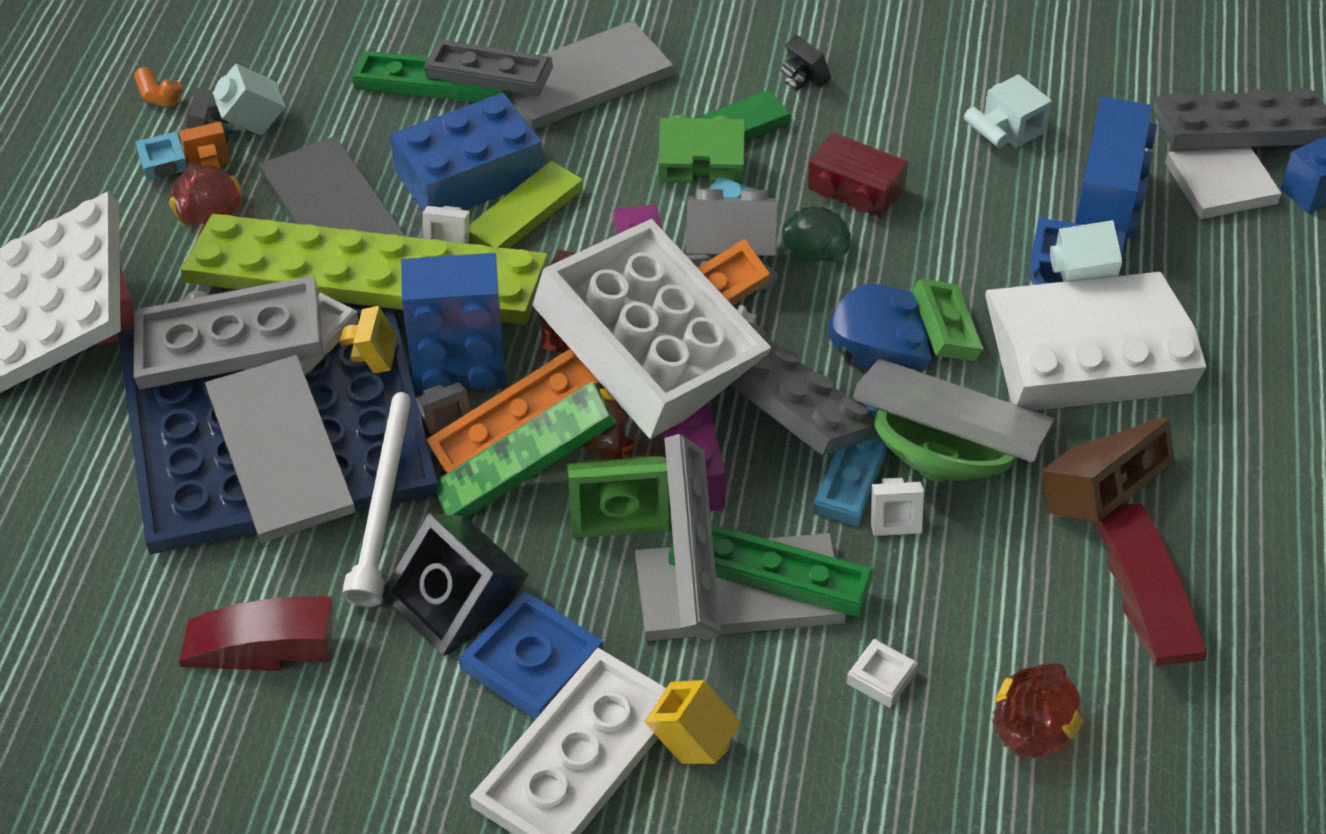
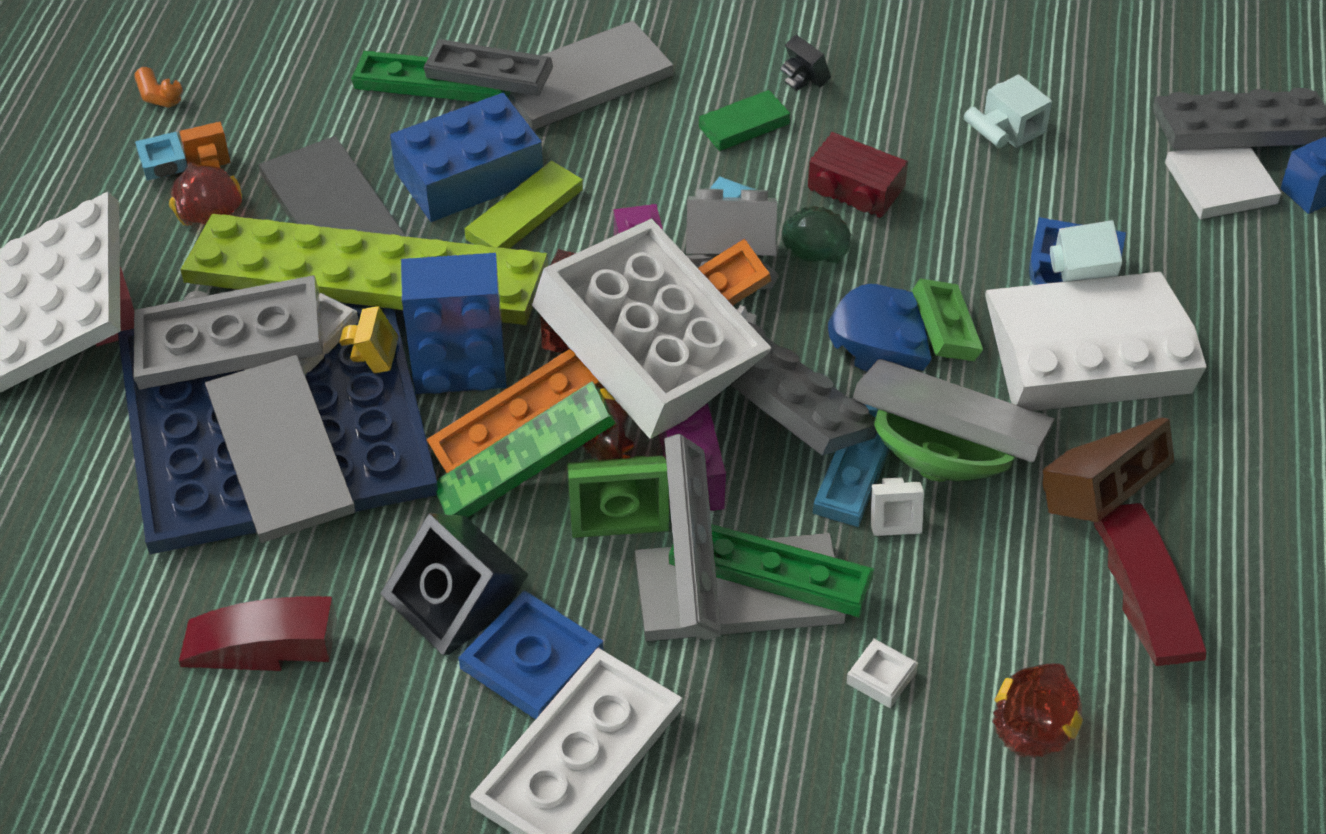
dark grey tile [186,88,228,134] -> none
light aqua brick [212,64,286,136] -> none
white piece [342,392,411,607] -> none
dark grey tile [416,382,471,439] -> none
white tile [423,206,470,244] -> none
yellow brick [644,680,741,764] -> none
bright green brick [659,115,744,184] -> none
blue brick [1075,96,1157,254] -> none

